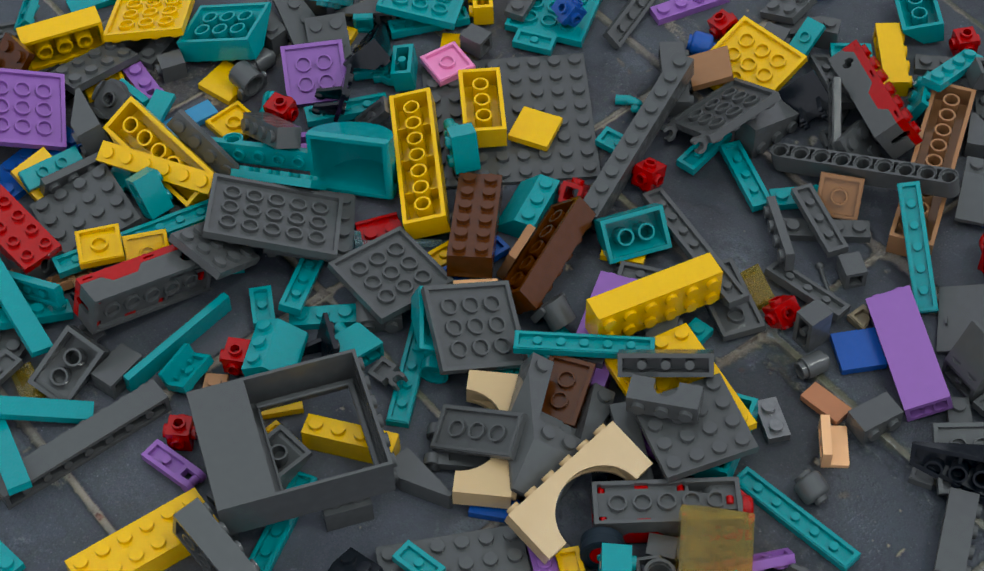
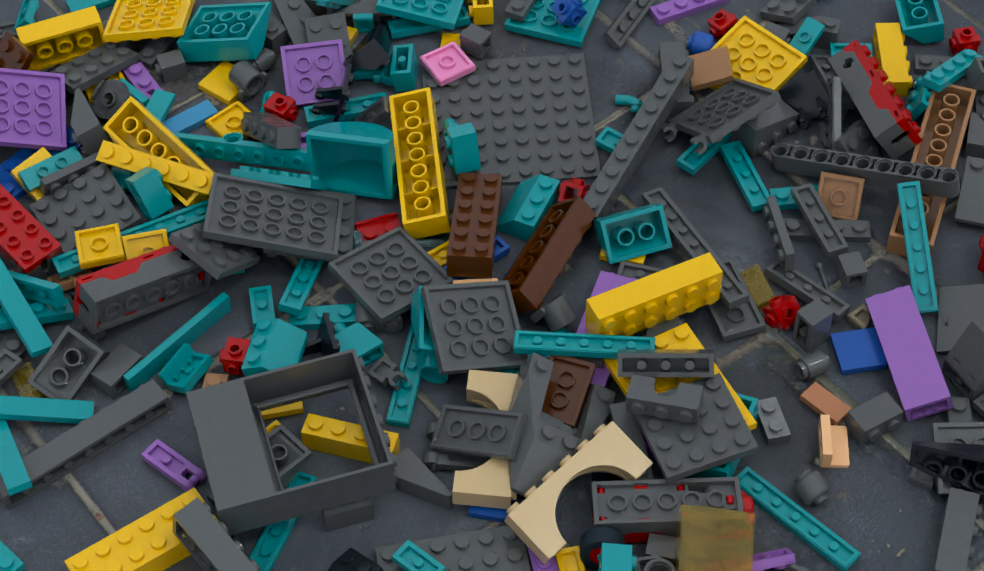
red brick [162,414,197,451] -> none
dark grey plate [166,109,240,175] -> none
yellow brick [458,67,507,148] -> none
medium nougat tile [496,224,536,280] -> none
yellow tile [508,106,563,152] -> none
teal plate [512,28,557,56] -> none
red brick [631,157,667,192] -> none
teal plate [688,317,714,345] -> none

